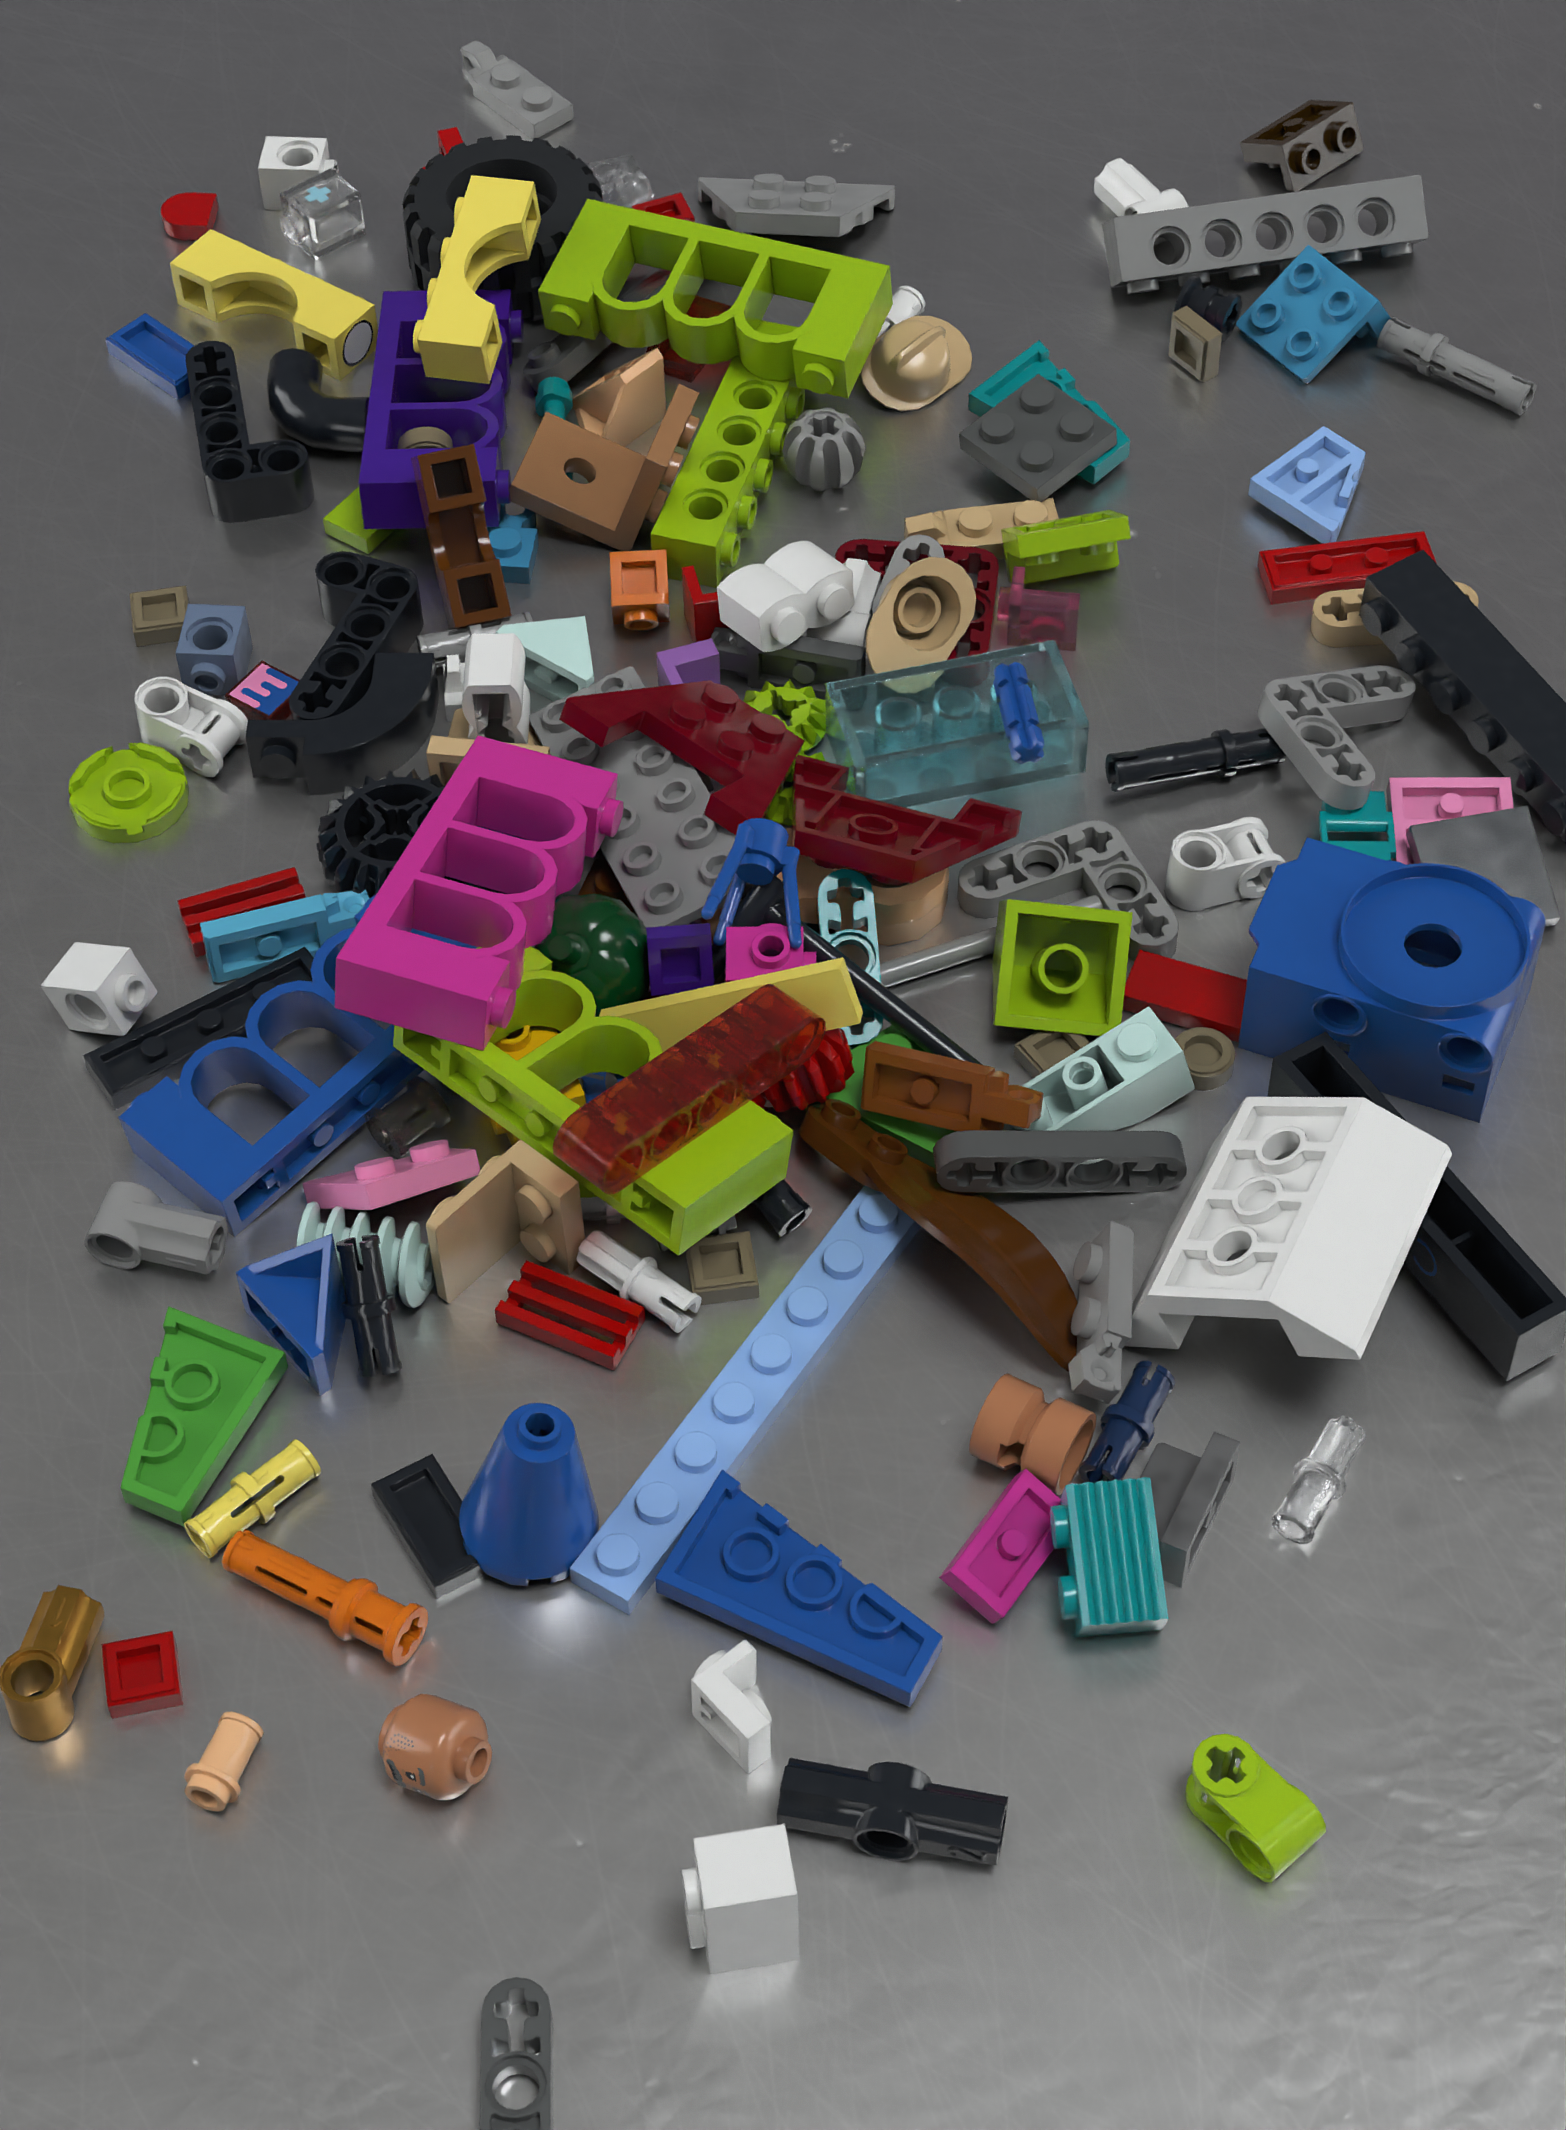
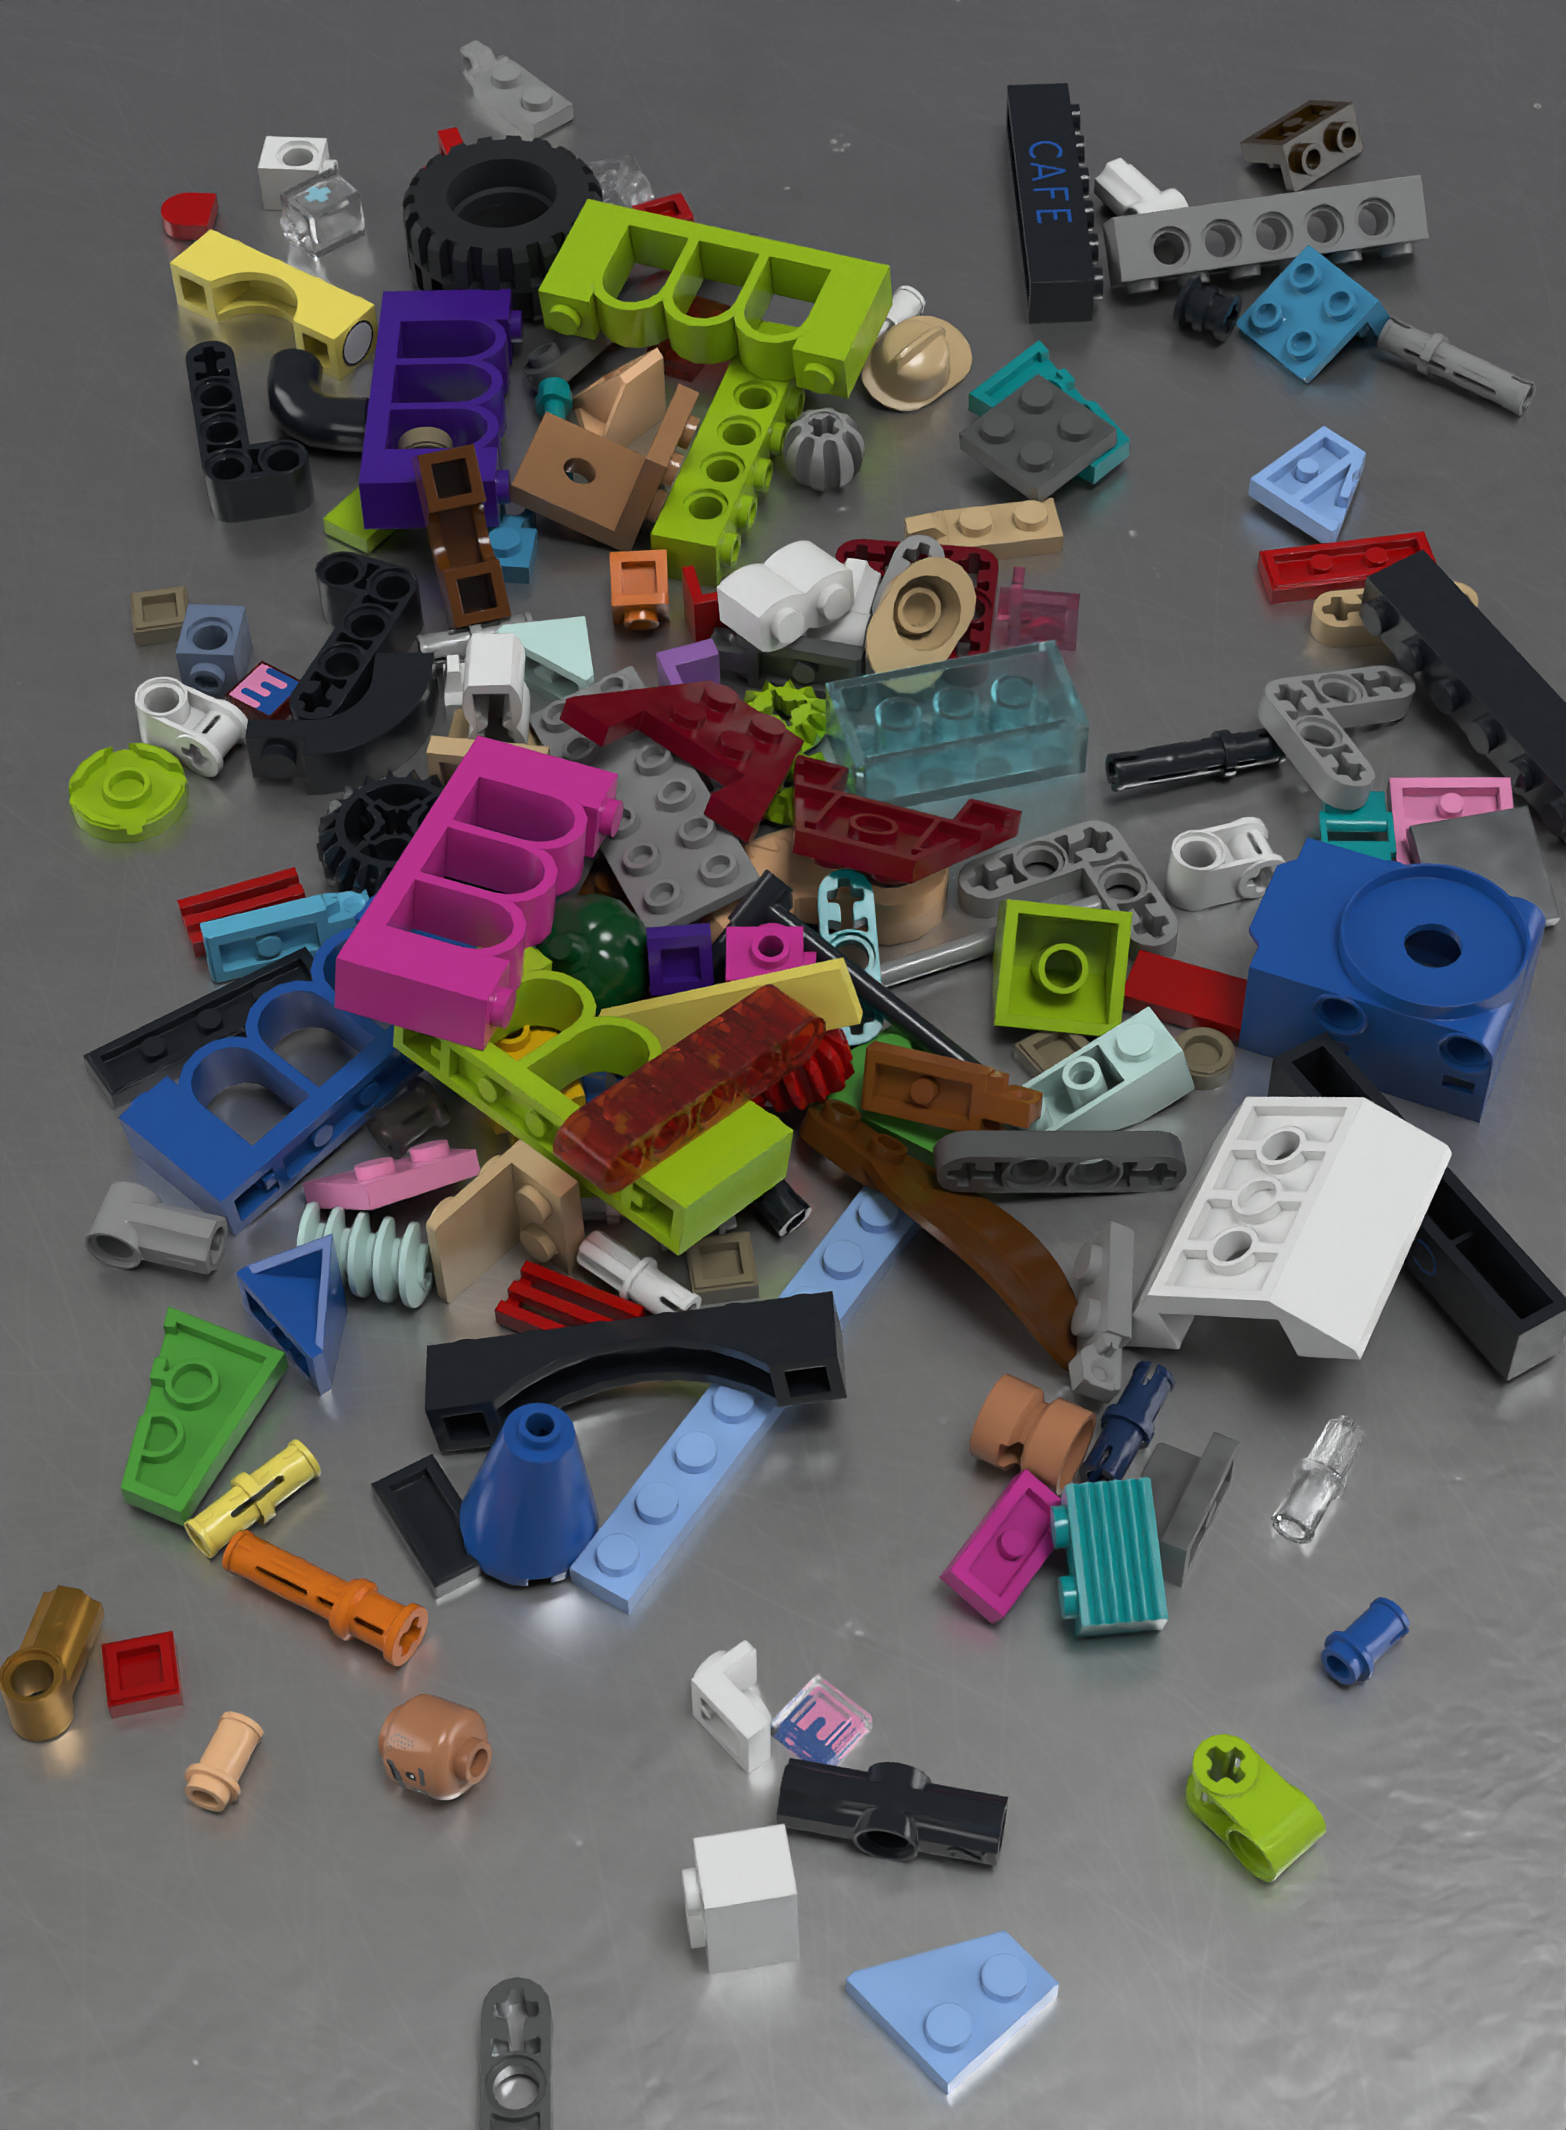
white brick [40,942,158,1036] -> none
blue tile [105,313,194,400] -> none
black pin [336,1235,402,1377] -> none
light yellow arch [413,175,541,384] -> none
blue wing [655,1469,943,1707] -> none
light grey wing [698,173,895,237] -> none
blue plant [701,818,802,949] -> none
blue axle [993,662,1045,765] -> none
lime bracket [1001,510,1131,586] -> none
dark tan tile [1168,306,1222,383] -> none
none -> black arch [425,1291,847,1452]
none -> clear tile [771,1674,872,1766]
none -> light blue wing [846,1930,1059,2095]
none -> black brick [1006,83,1103,324]
none -> blue pin [1321,1597,1410,1685]

